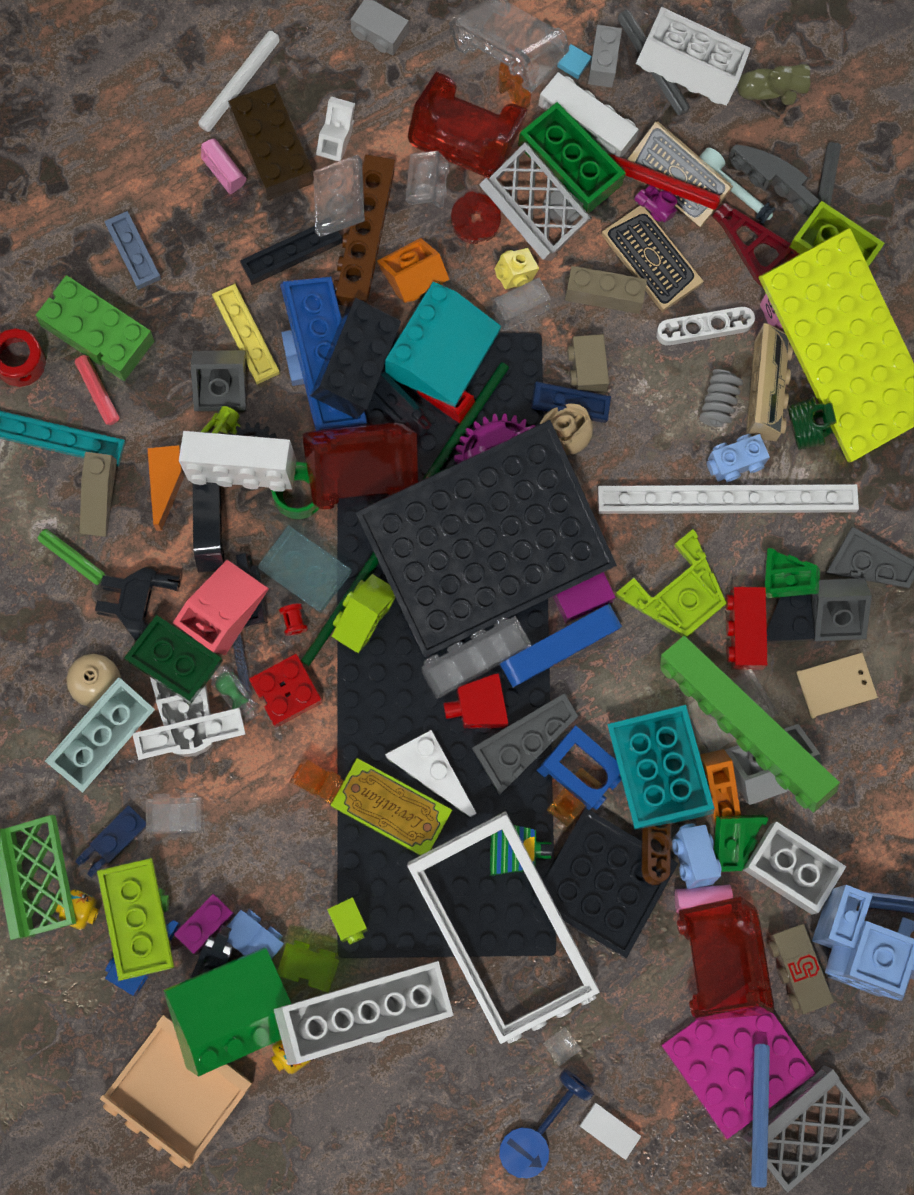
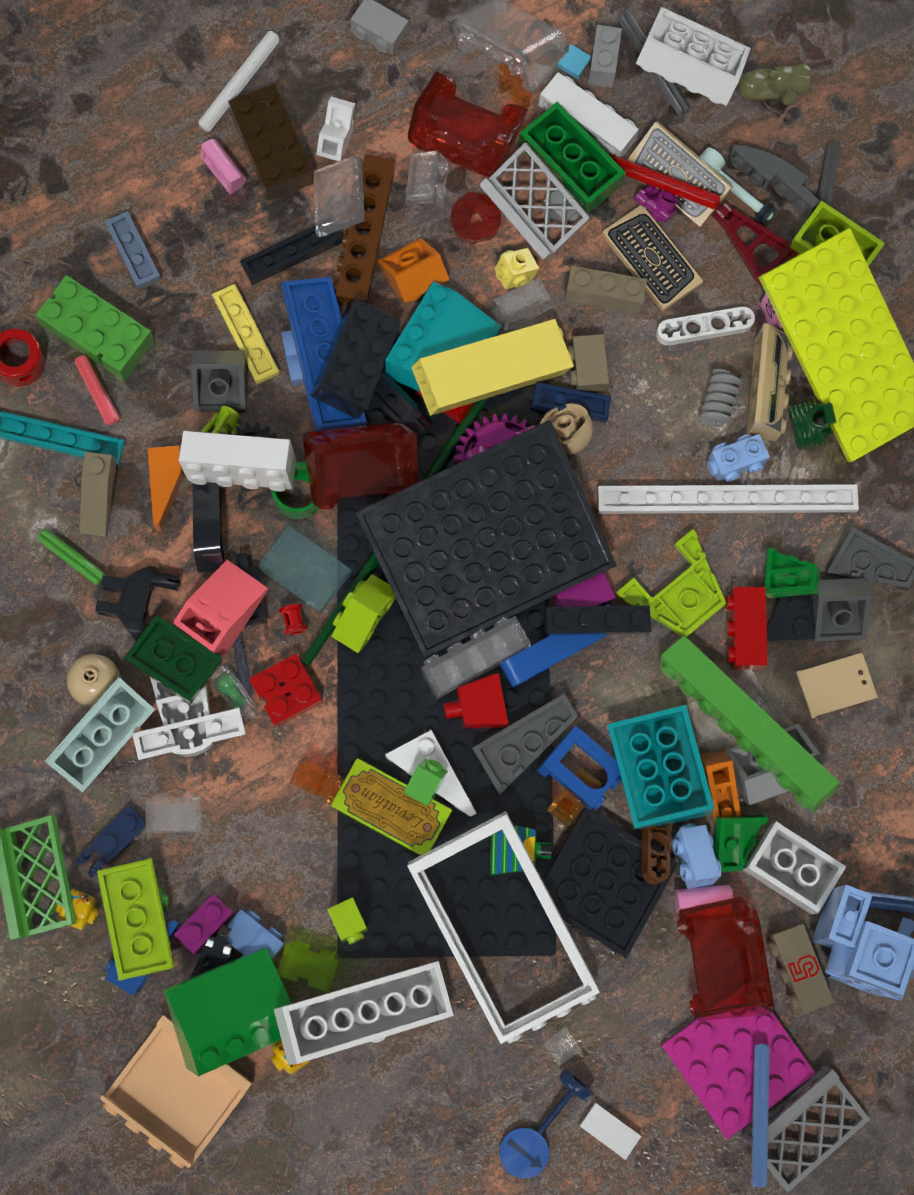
none -> bright green brick [404,758,448,806]
none -> light yellow brick [411,319,574,416]
none -> black plate [544,606,652,635]

